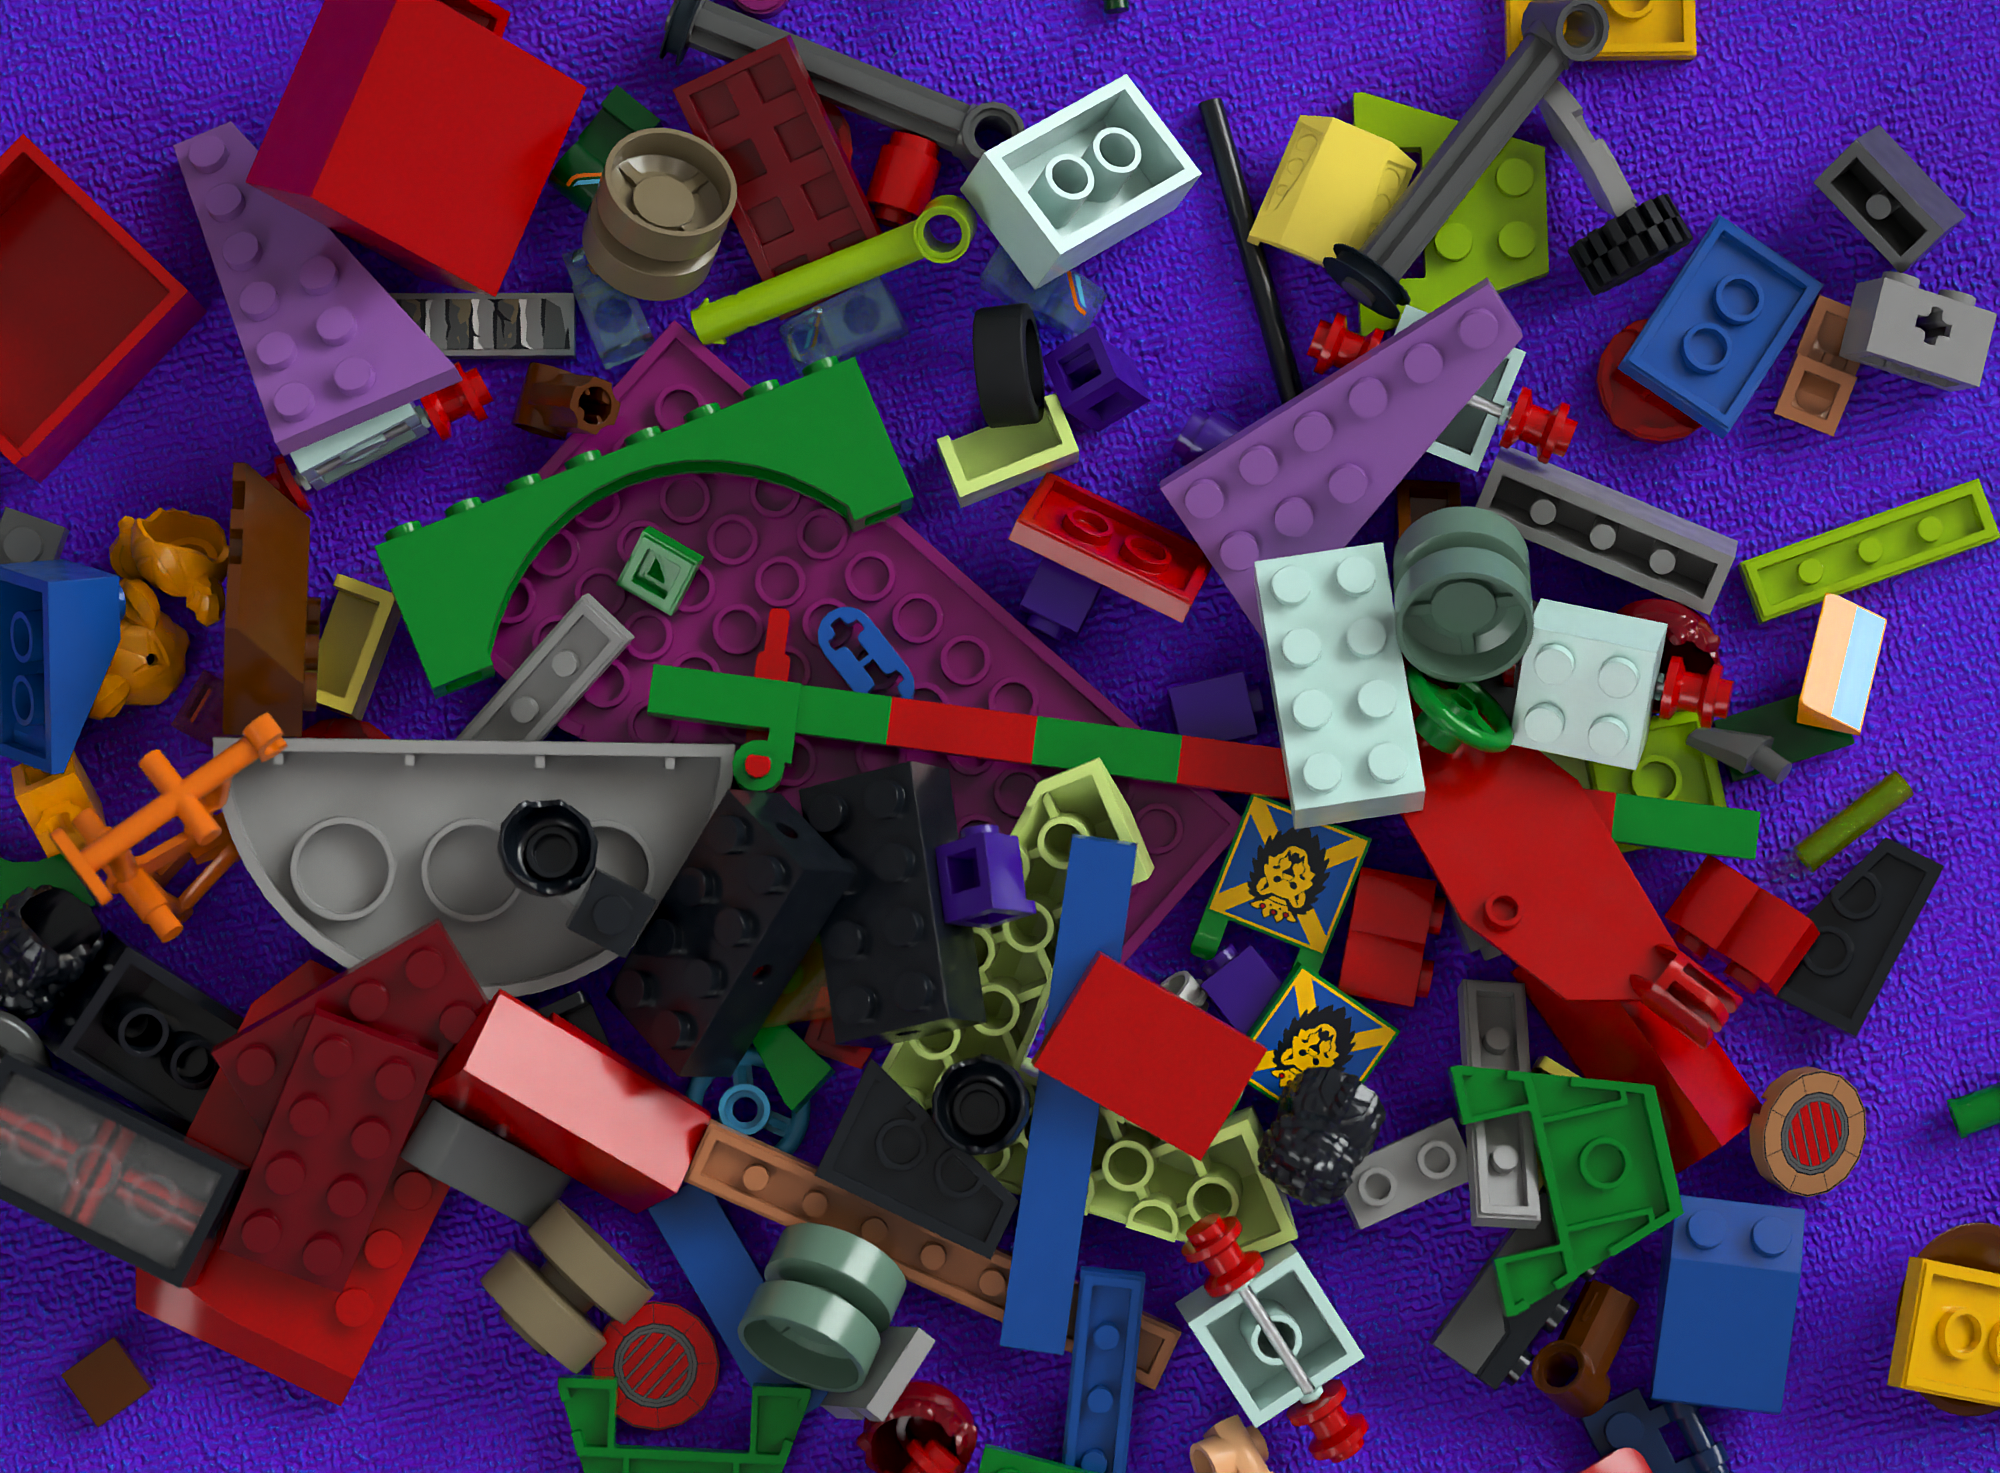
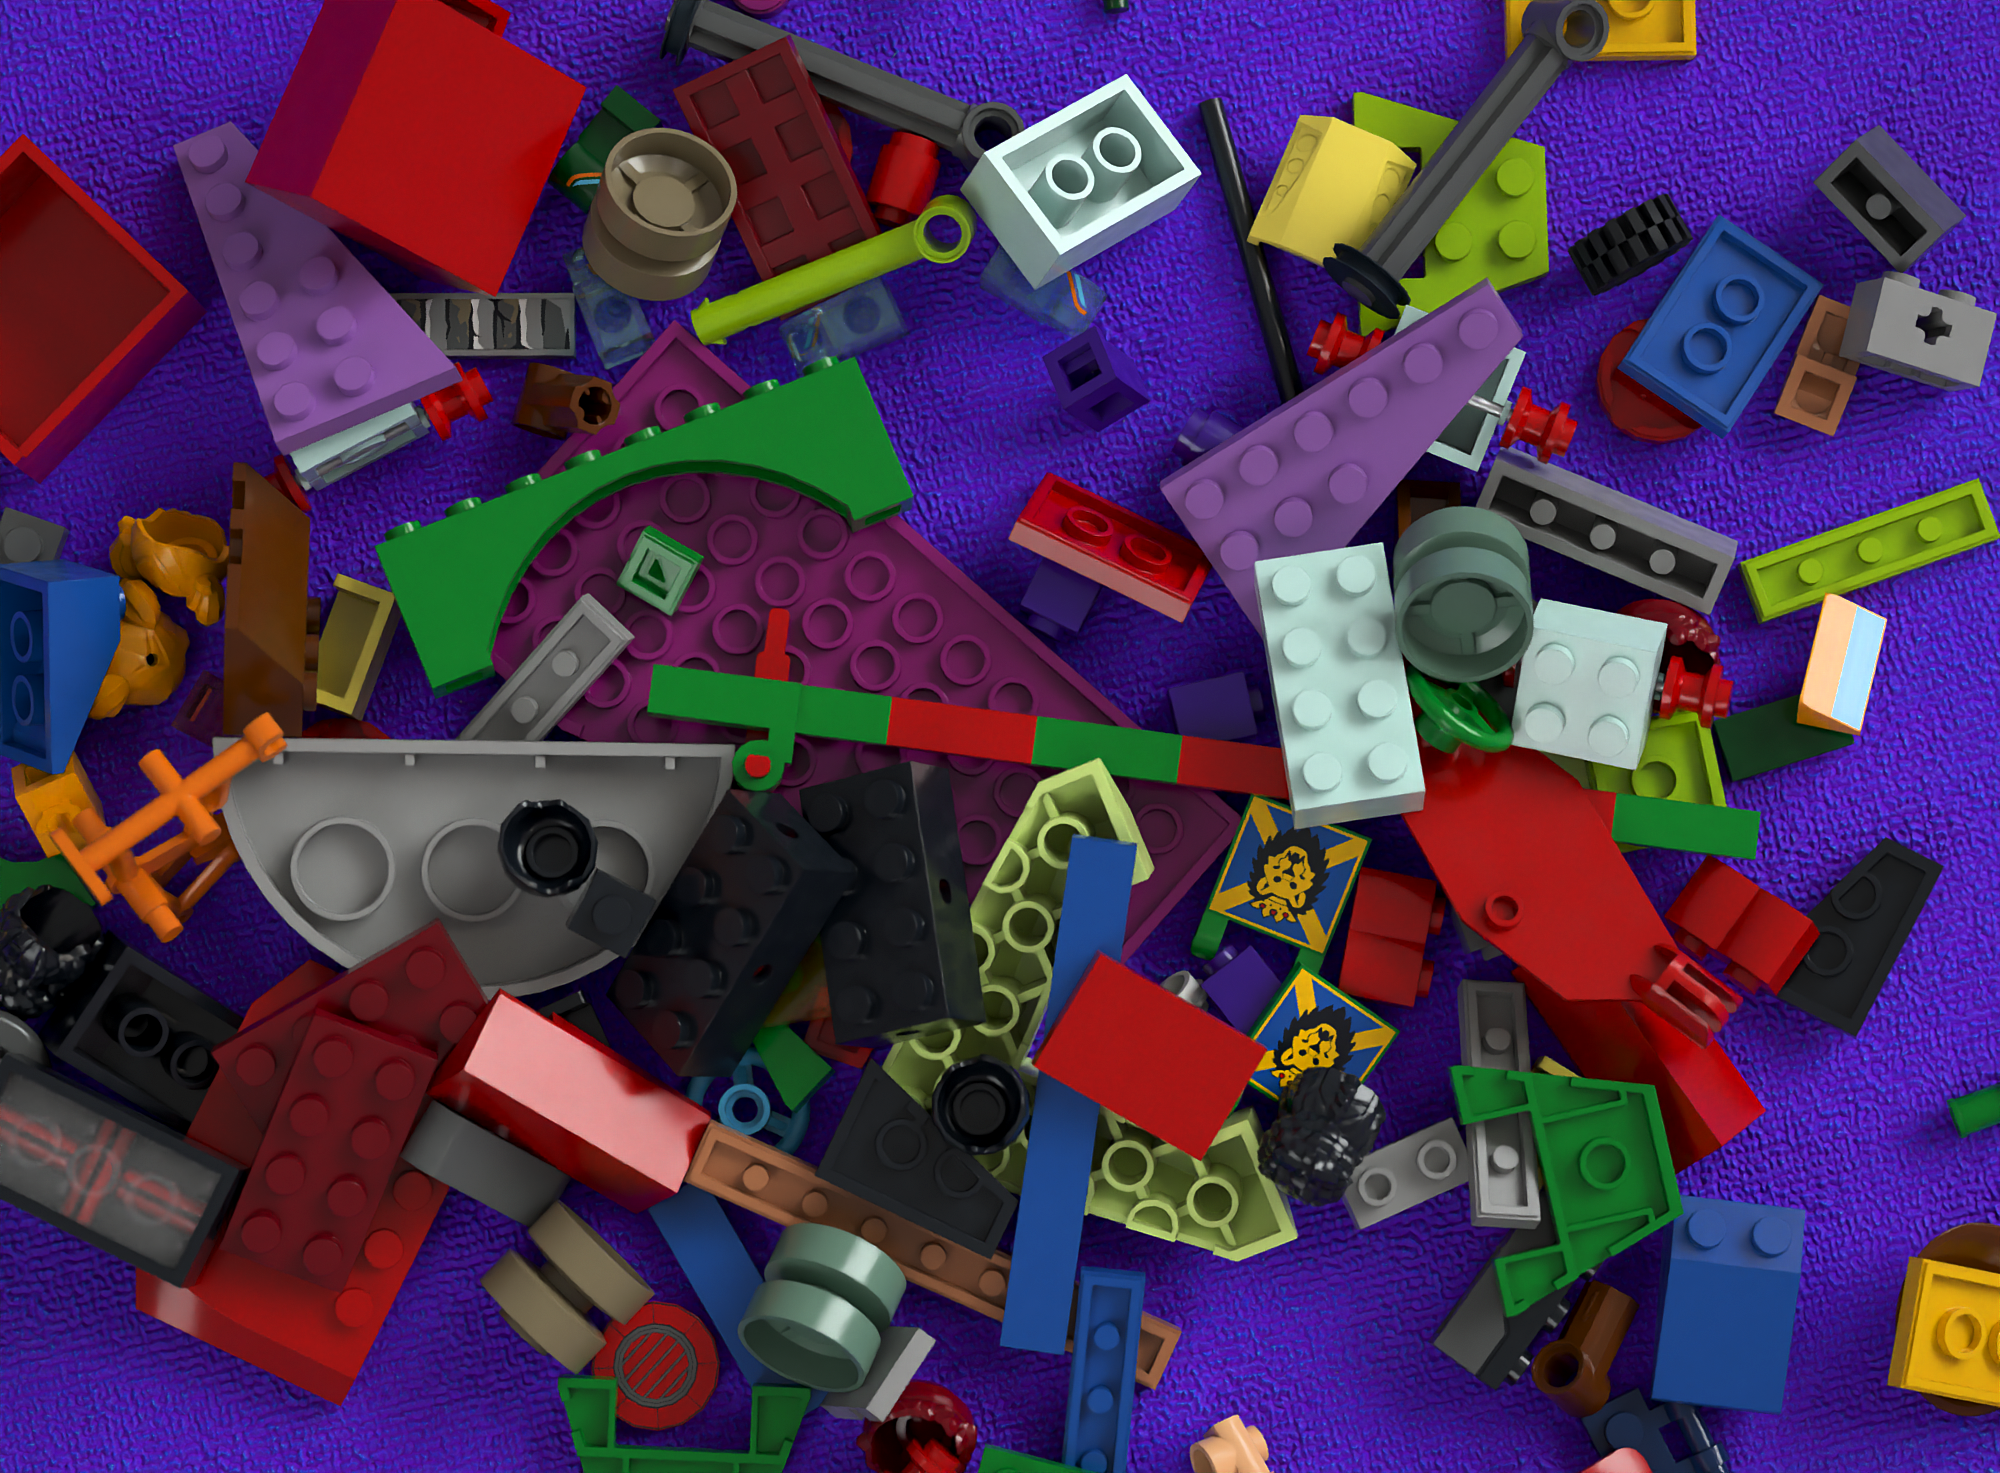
reddish brown tile [61,1336,154,1427] -> none
blue beam [818,607,915,699] -> none
dark purple brick [935,824,1037,929] -> none
yellowish green panel [936,393,1079,508] -> none
black tyre [972,303,1045,428] -> none
light aqua brick [1175,1213,1369,1463] -> none
light grey tile [1537,79,1637,218] -> none
dark grey bar [1686,727,1792,784] -> none
tile [1749,1066,1866,1197] -> none
clear neon green piece [1793,770,1914,873] -> none

